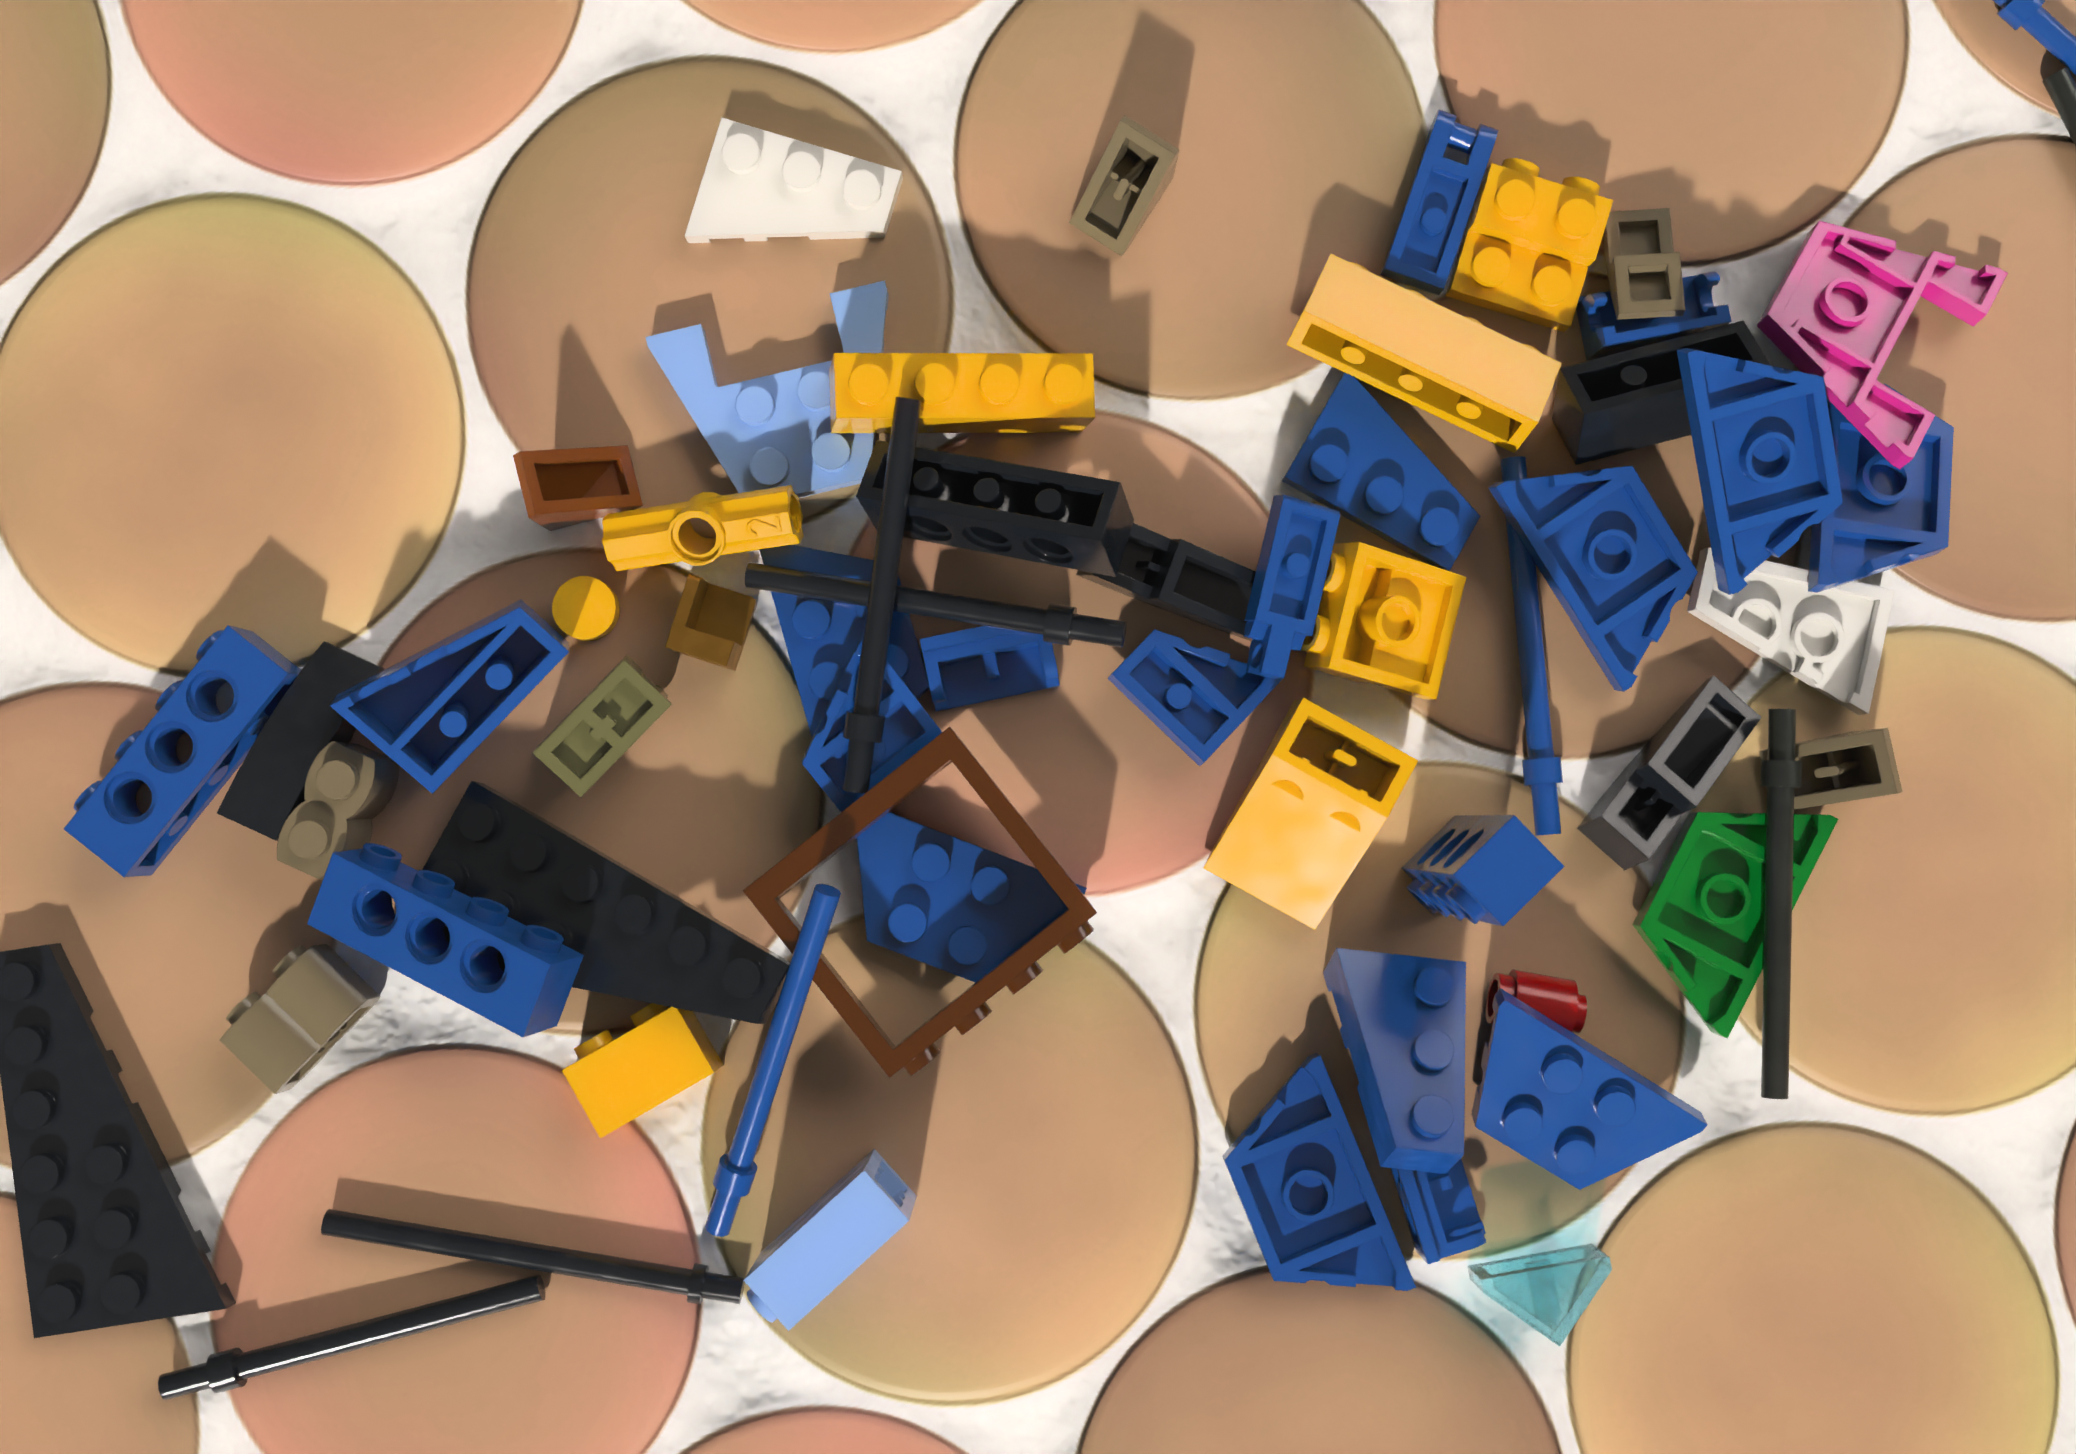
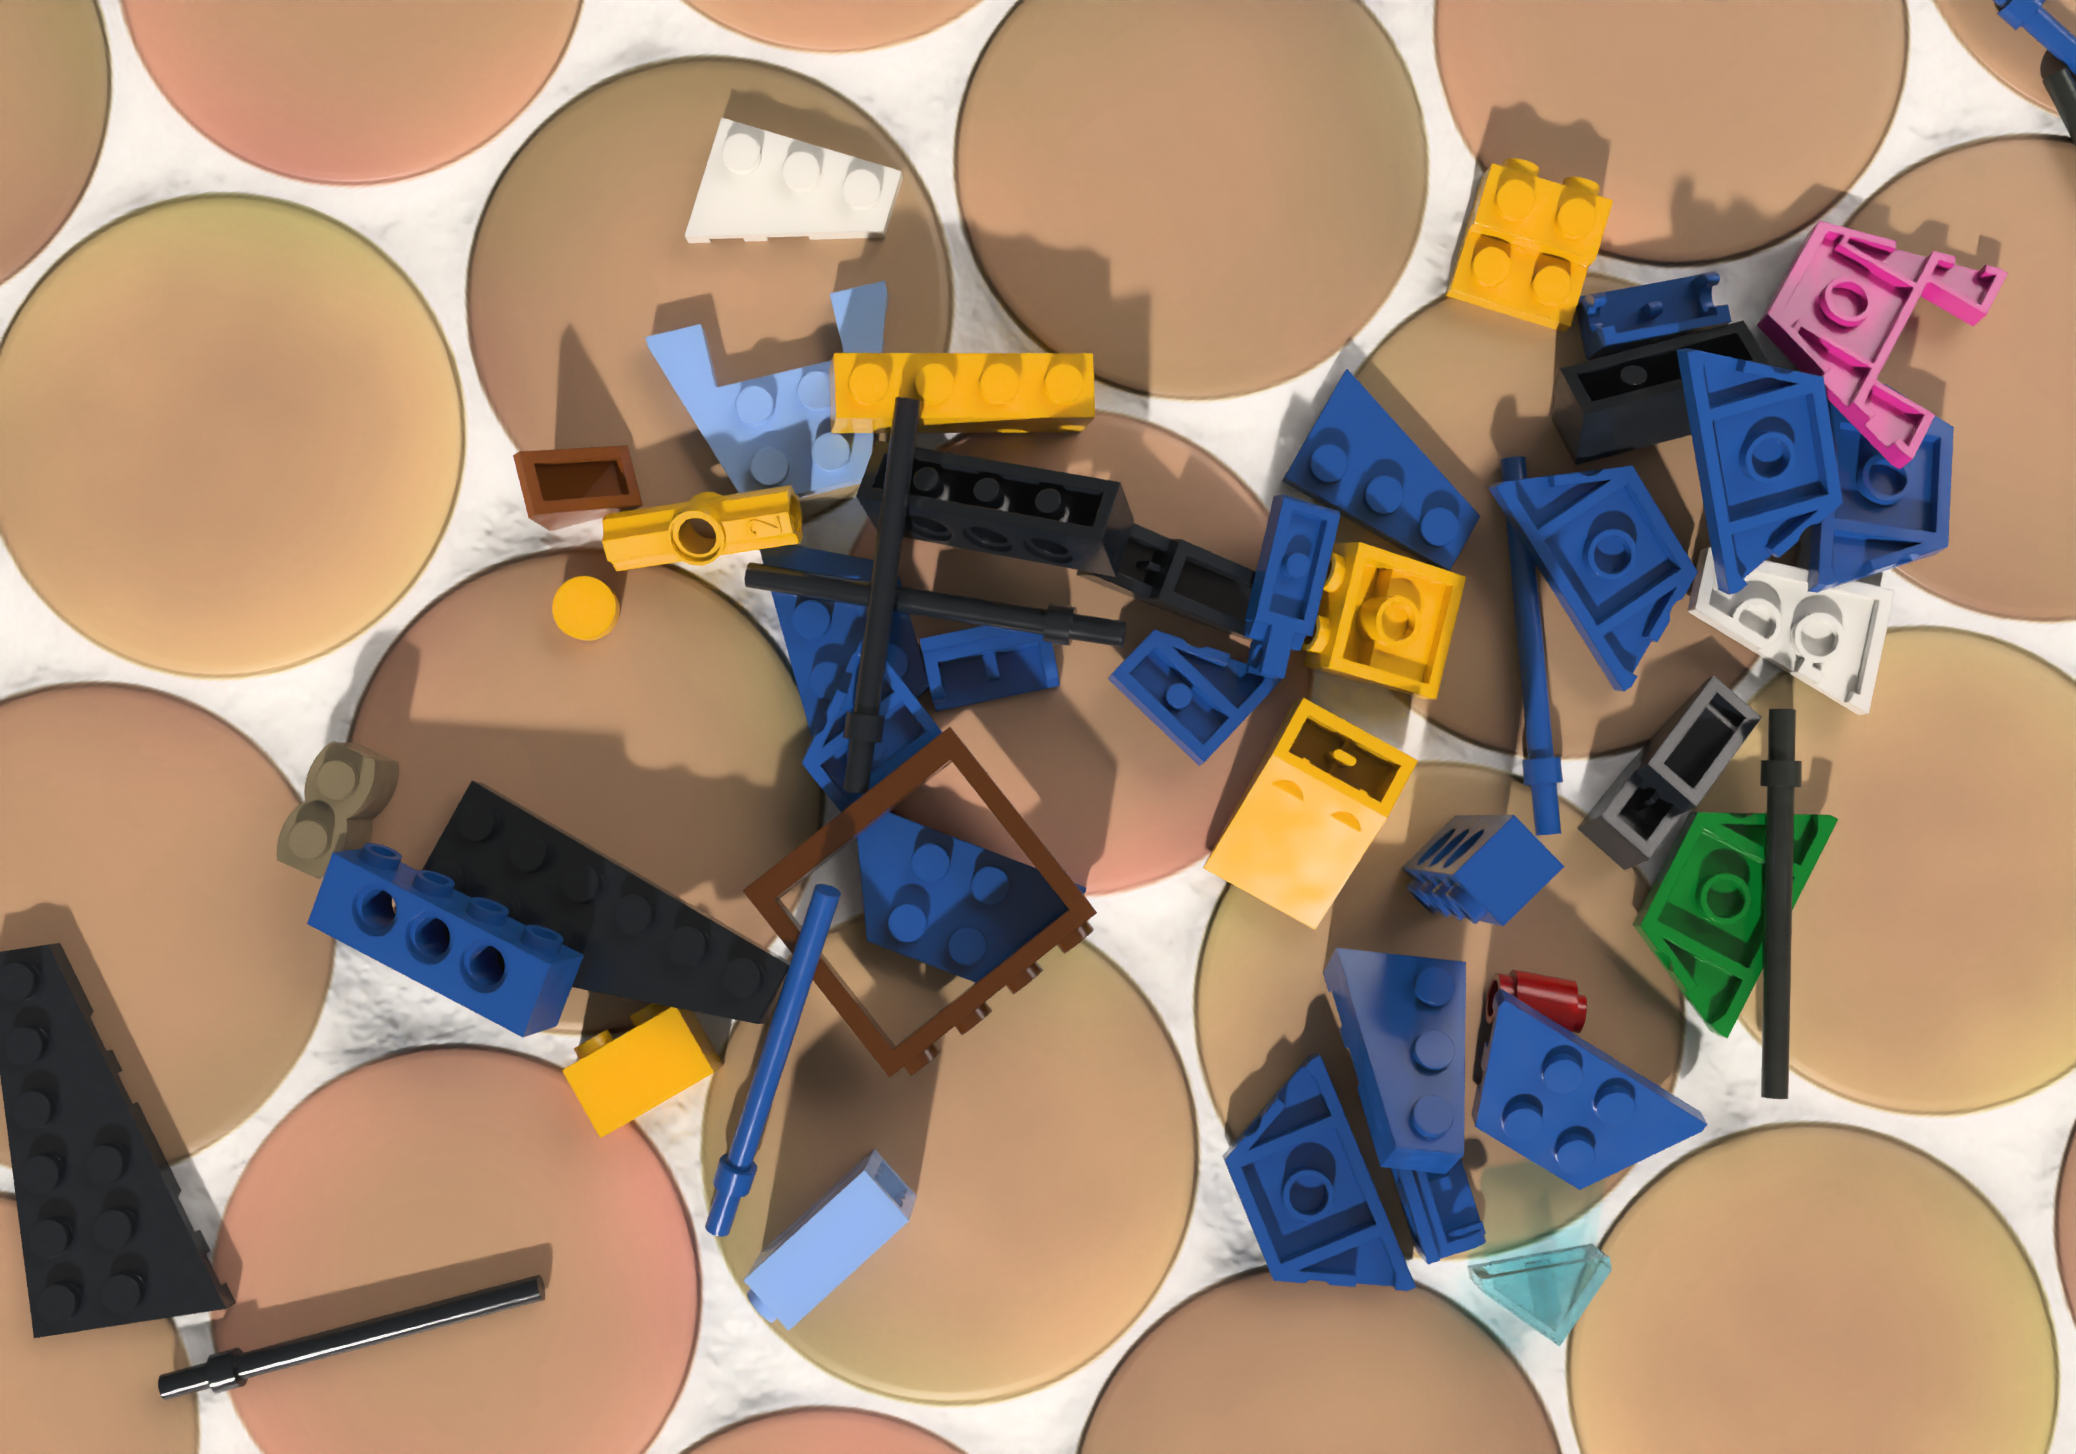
blue brick [64,625,301,877] -> none
black slope [217,641,385,841] -> none
dark tan brick [220,944,381,1094] -> none
black bar [321,1209,745,1305] -> none
blue wedge [330,599,569,794] -> none
olive hinge [533,655,672,797] -> none
pearl gold panel [665,574,757,671] -> none
dark tan slope [1069,116,1179,256] -> none
yellow brick [1287,254,1562,453] -> none
blue plate [1380,109,1498,295] -> none
dark tan slope [1603,208,1685,320] -> none
dark tan slope [1759,728,1903,810] -> none

